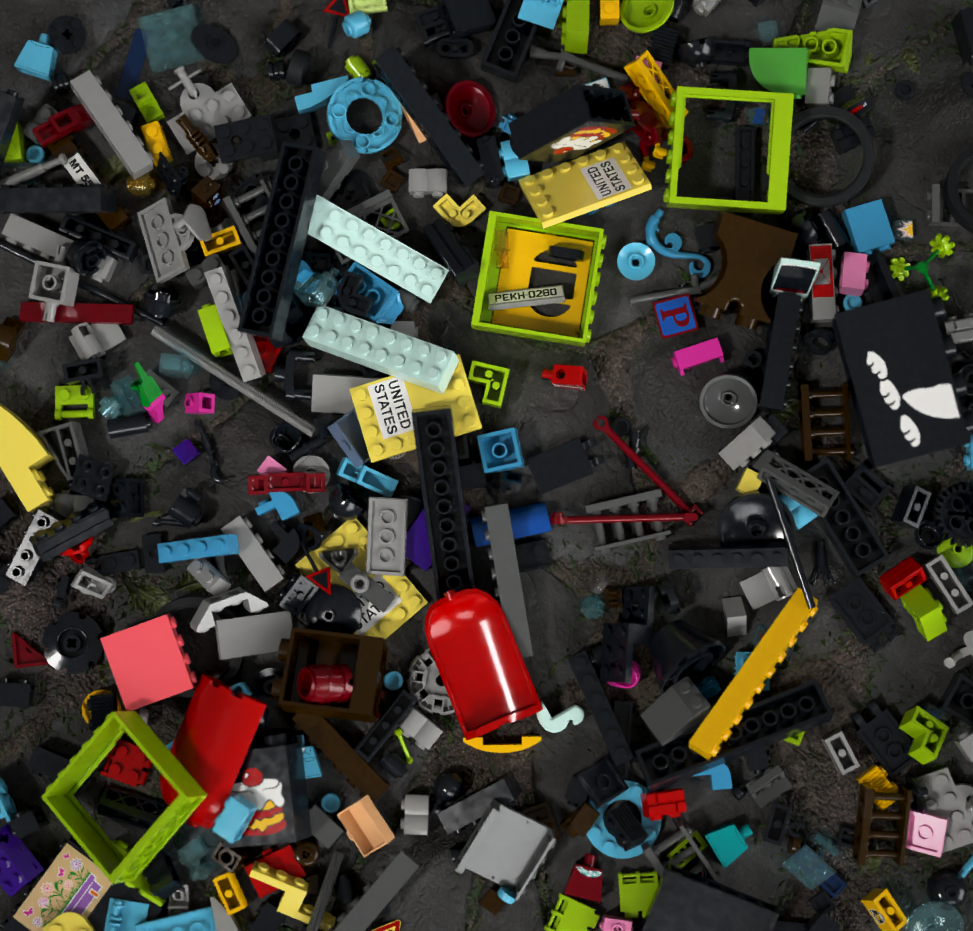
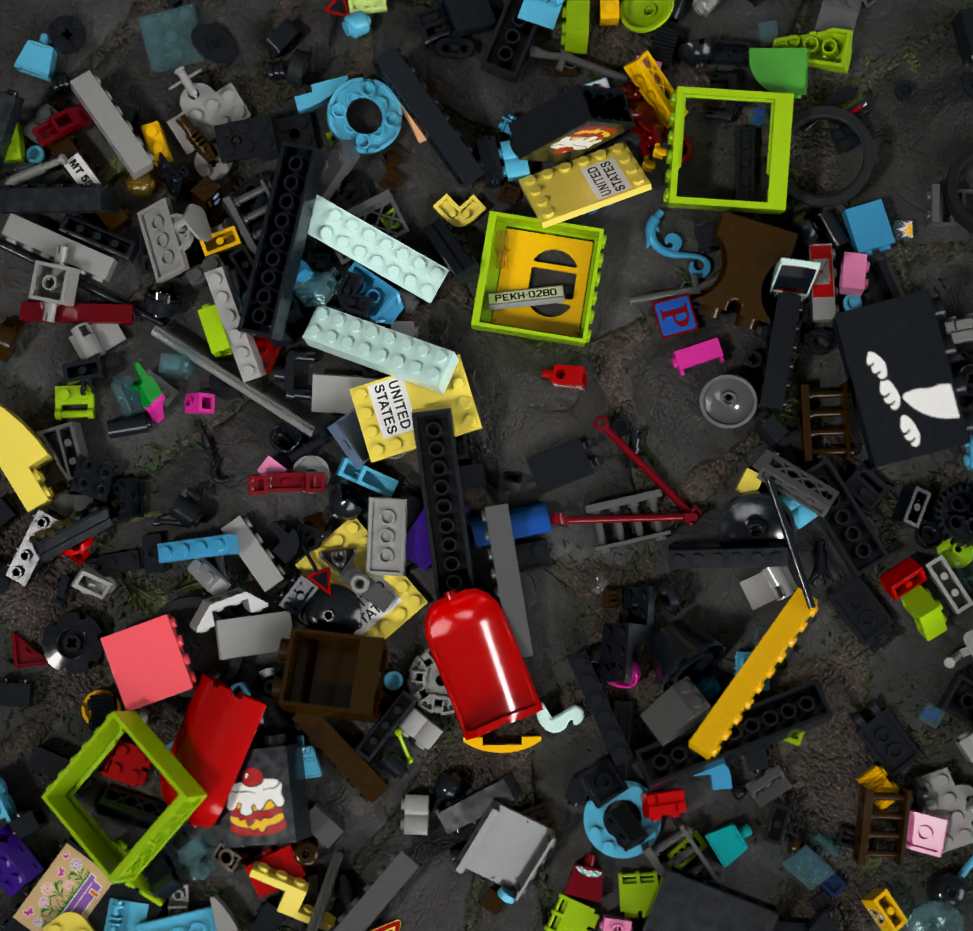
black cone [67,237,107,276] -> none
clear light blue gear [98,396,122,420] -> none
dark blue sticker [115,28,152,101] -> none
lime slope [129,82,165,124] -> none
dark purple slope [172,438,200,465] -> none
medium azure brick [212,794,258,843] -> none
yellow brick [212,871,248,915] -> none
dark azure brick [255,492,301,521] -> none
dark red piece [297,664,353,703] -> none
medium azure tile [321,793,341,813] -> none
light nougat container [337,794,395,857] -> none
lime brick [345,55,372,79] -> none
light grey brick [409,168,448,198] -> none
dark red dish [444,80,495,137] -> none
lime brick [468,360,510,409] -> none
dark azure slope [477,427,525,474] -> none
black beam [547,246,585,262] -> none
dark brown slope [559,801,600,838] -> none
clear light blue gear [580,595,605,620] -> none
medium azure dish [617,242,655,280] -> none
light grey brick [718,416,776,470] -> none
light grey slope [722,596,747,637] -> none
light grey brick [805,68,836,109] -> none
light grey brick [820,730,860,775] -> none
lime plant [888,233,955,301] -> none
lime brick [899,706,949,765] -> none

